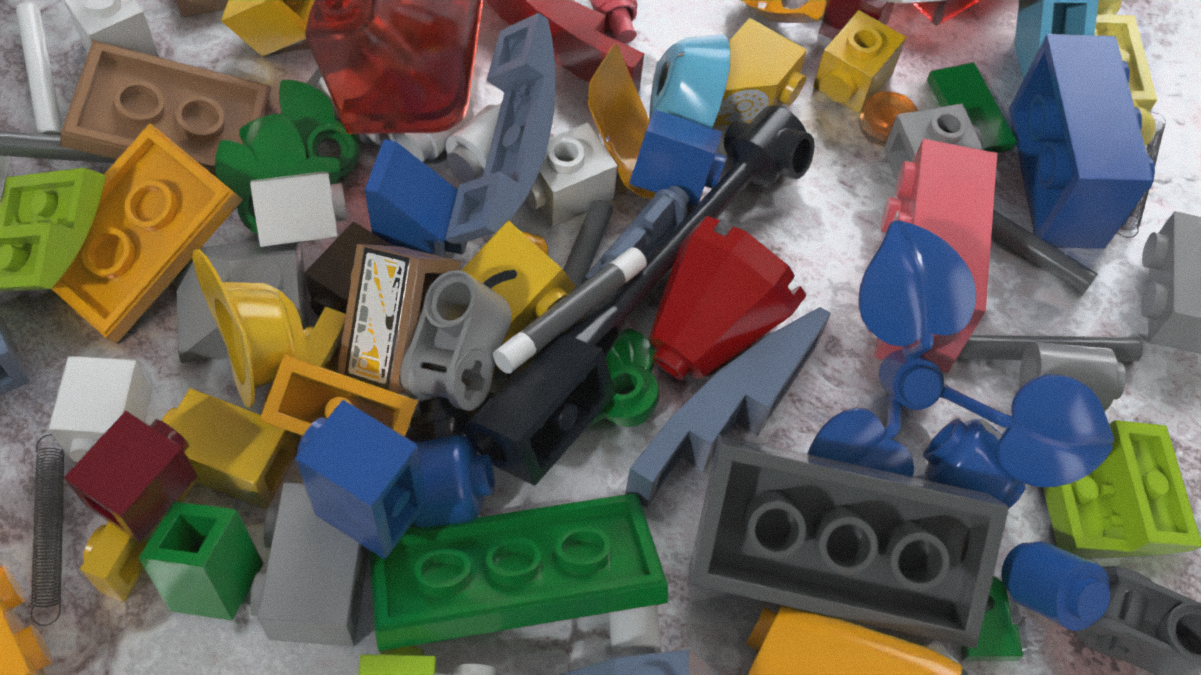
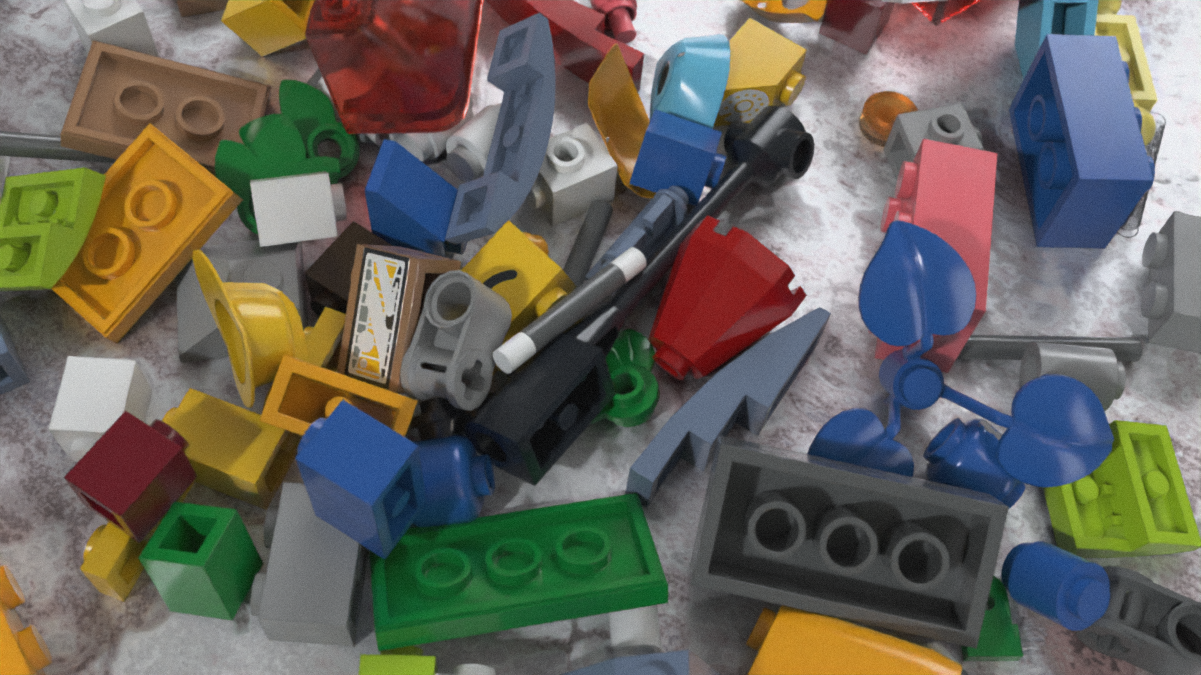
white bar [16,1,62,135] -> none
dark grey piece [30,434,65,626] -> none
yellow brick [813,10,907,114] -> none
green piece [927,62,1017,153] -> none
dark grey bar [991,210,1098,293] -> none

